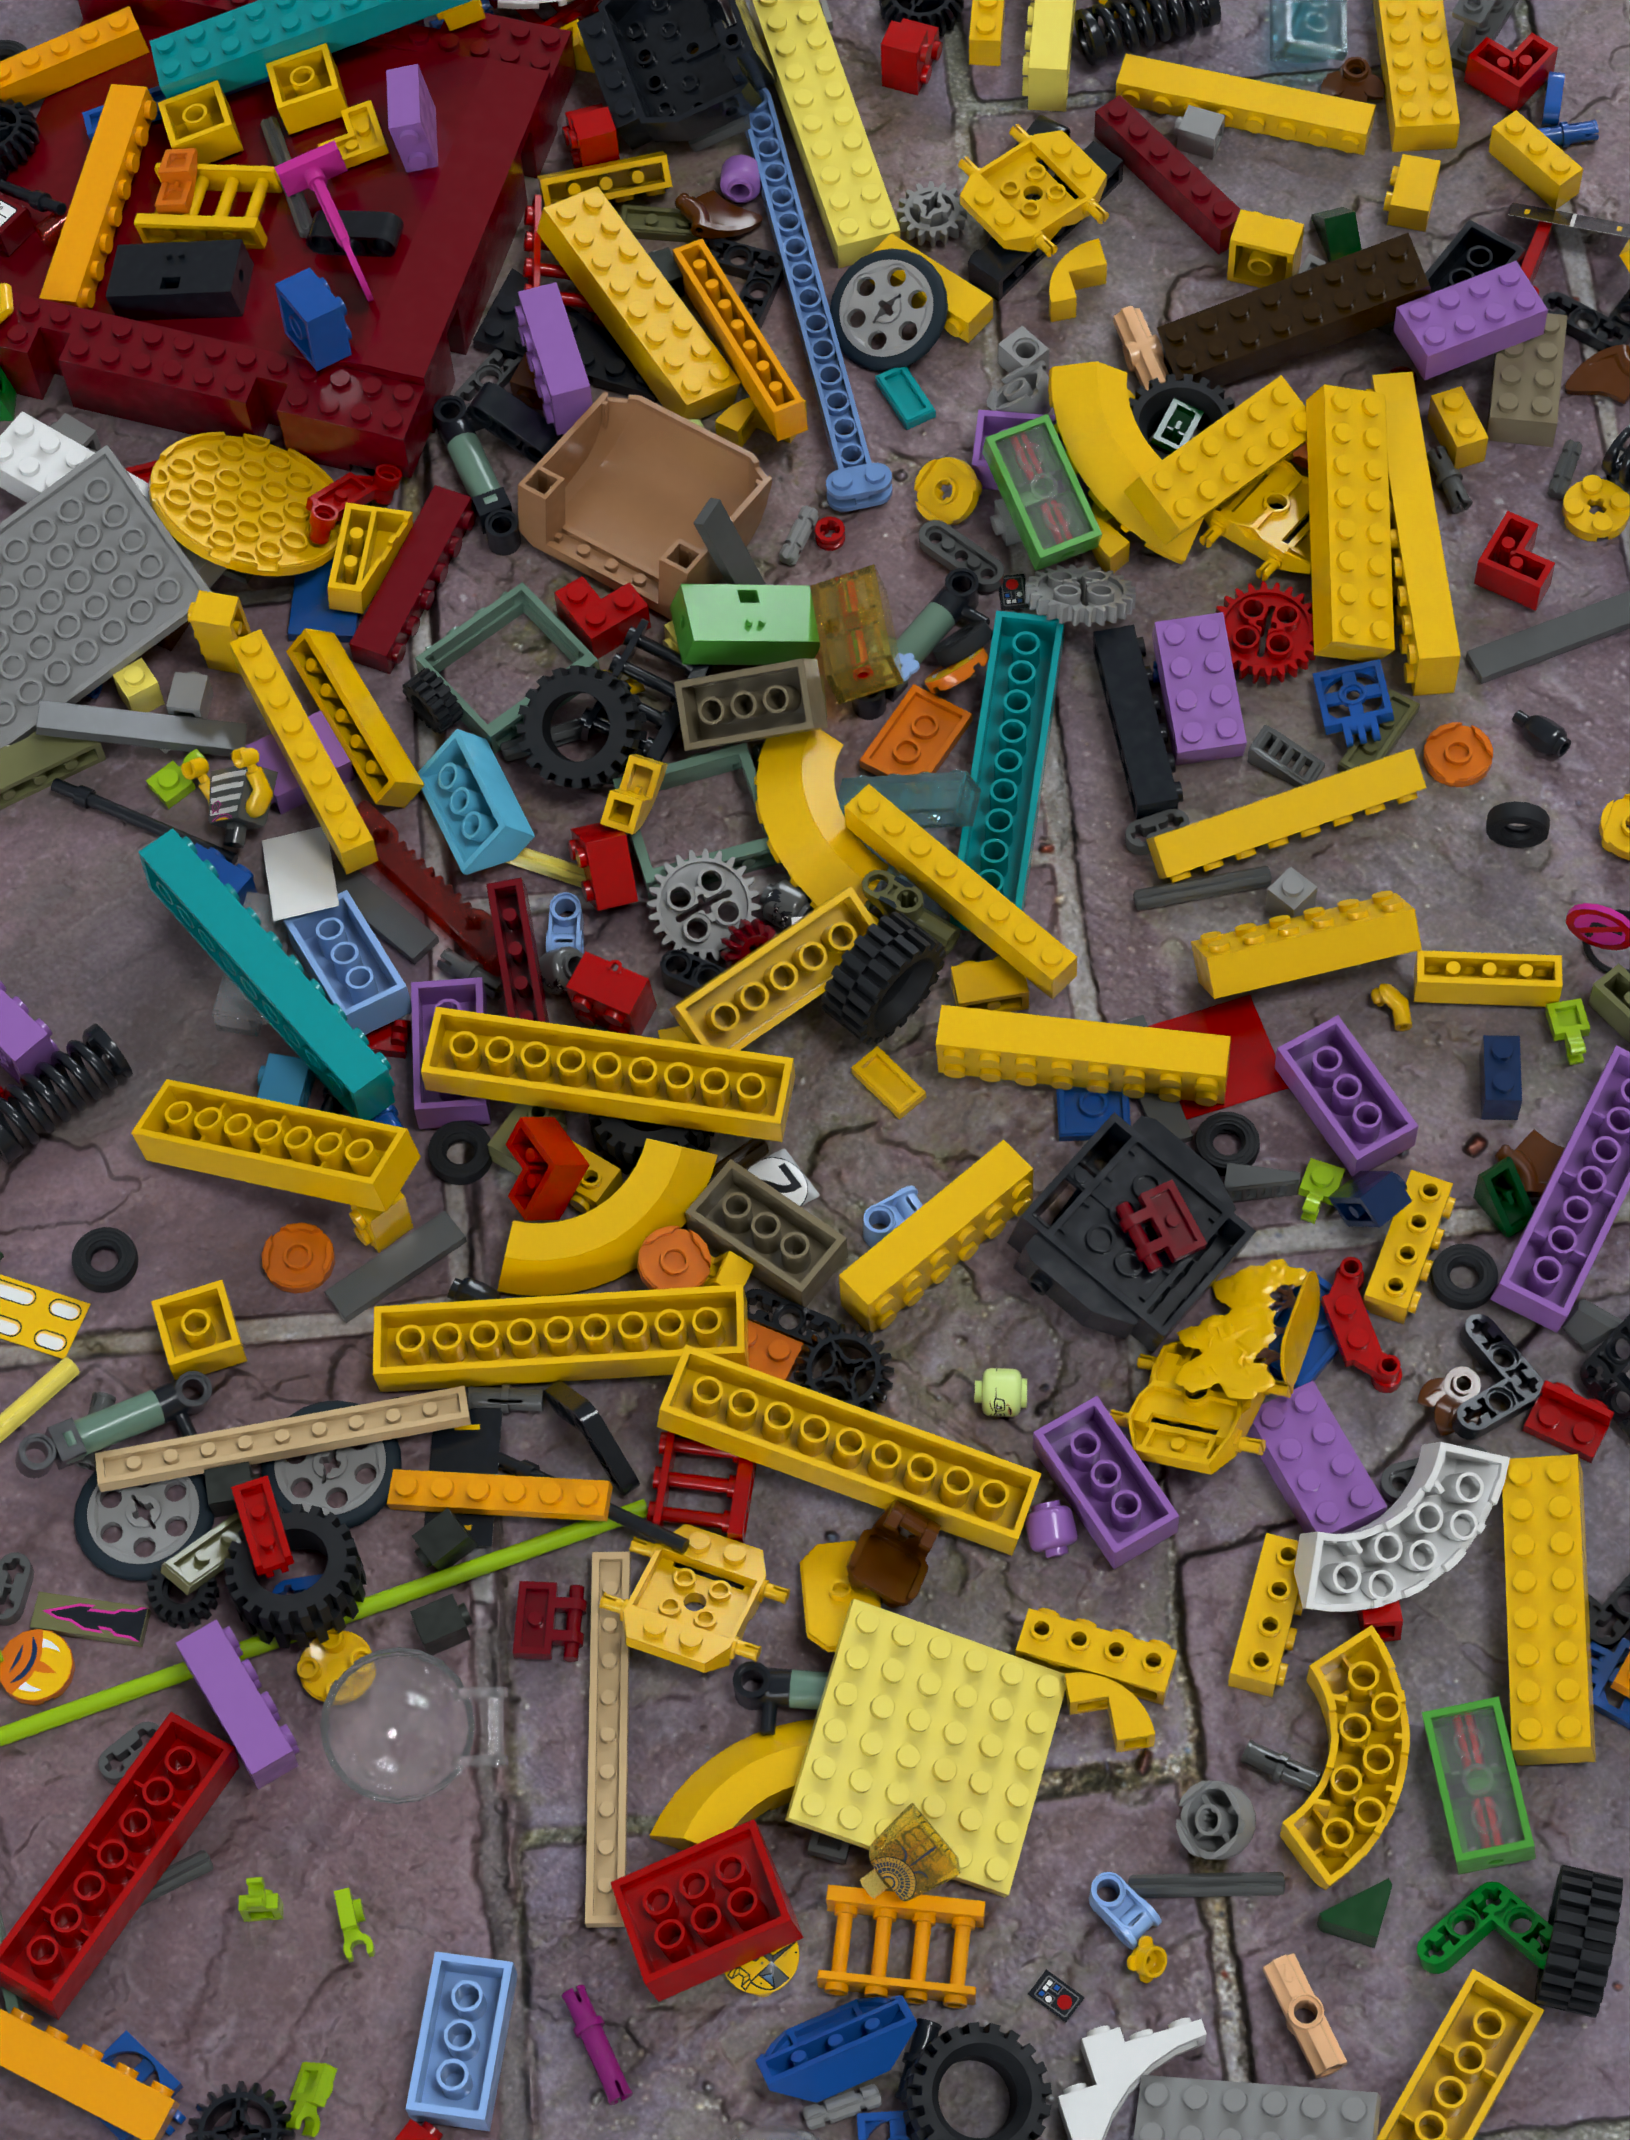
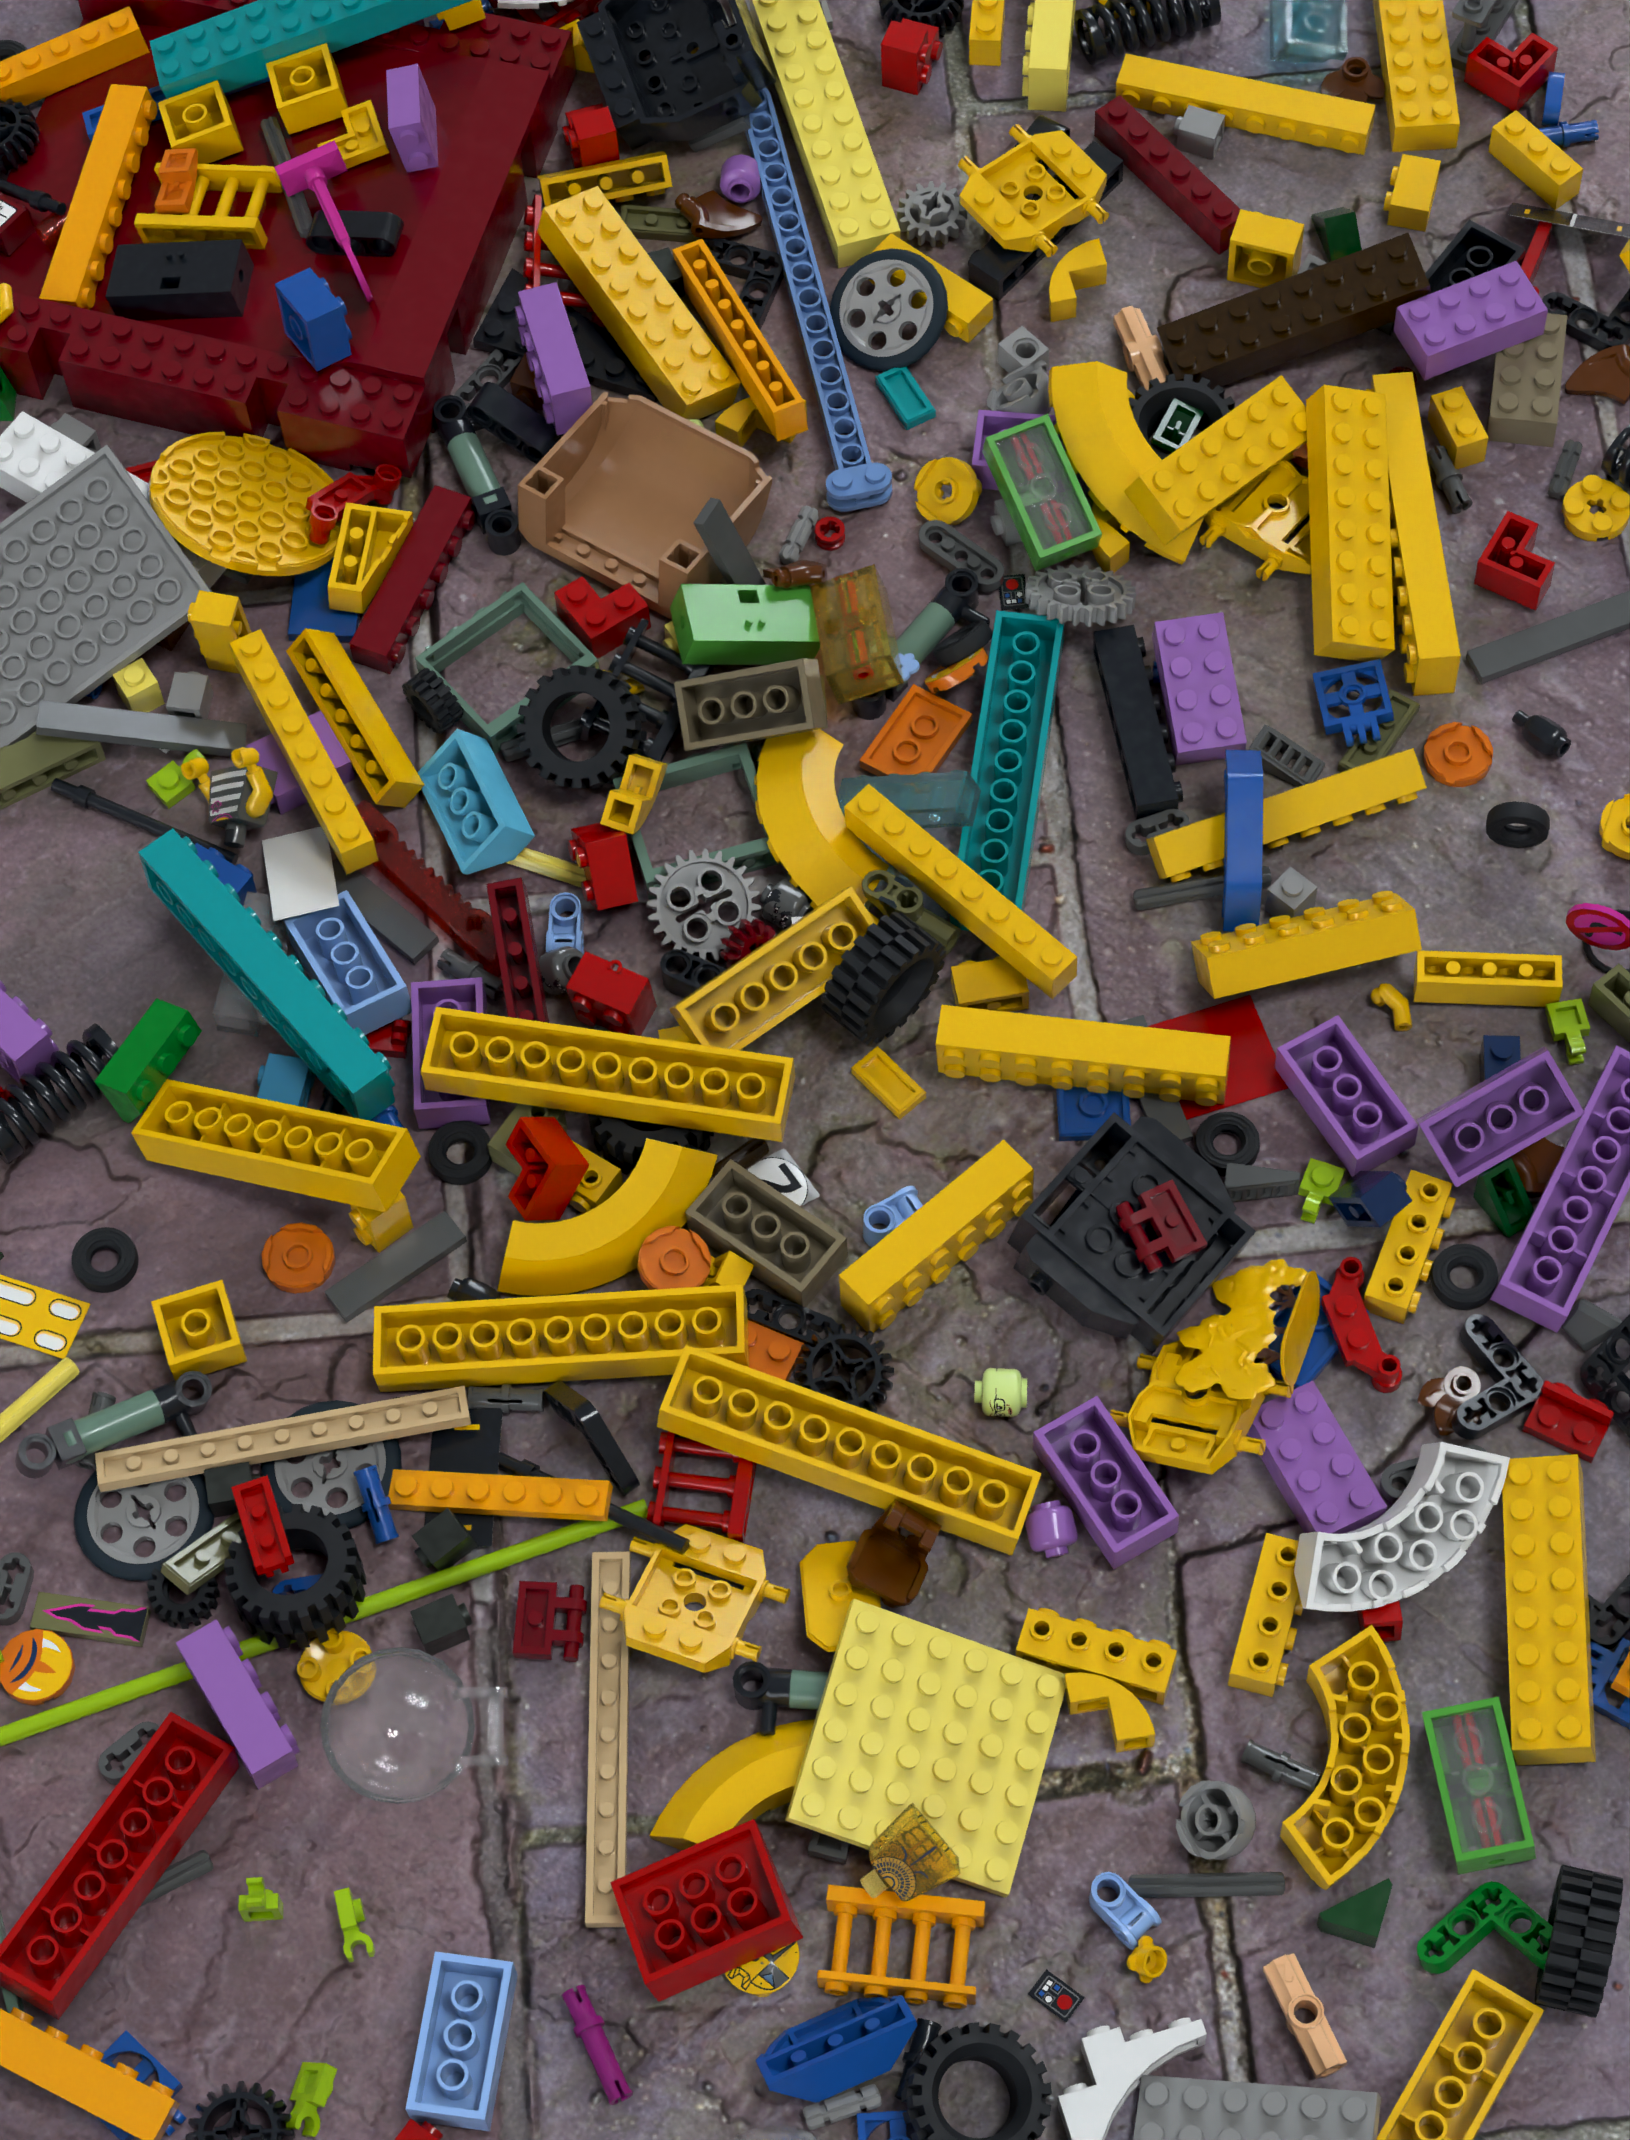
red gear [1216,581,1316,685] -> none
none -> green slope [95,998,202,1123]
none -> blue pin [353,1465,399,1544]
none -> reddish brown arm [763,560,827,588]
none -> blue piece [1222,750,1263,932]
none -> medium lavender brick [1416,1046,1585,1187]

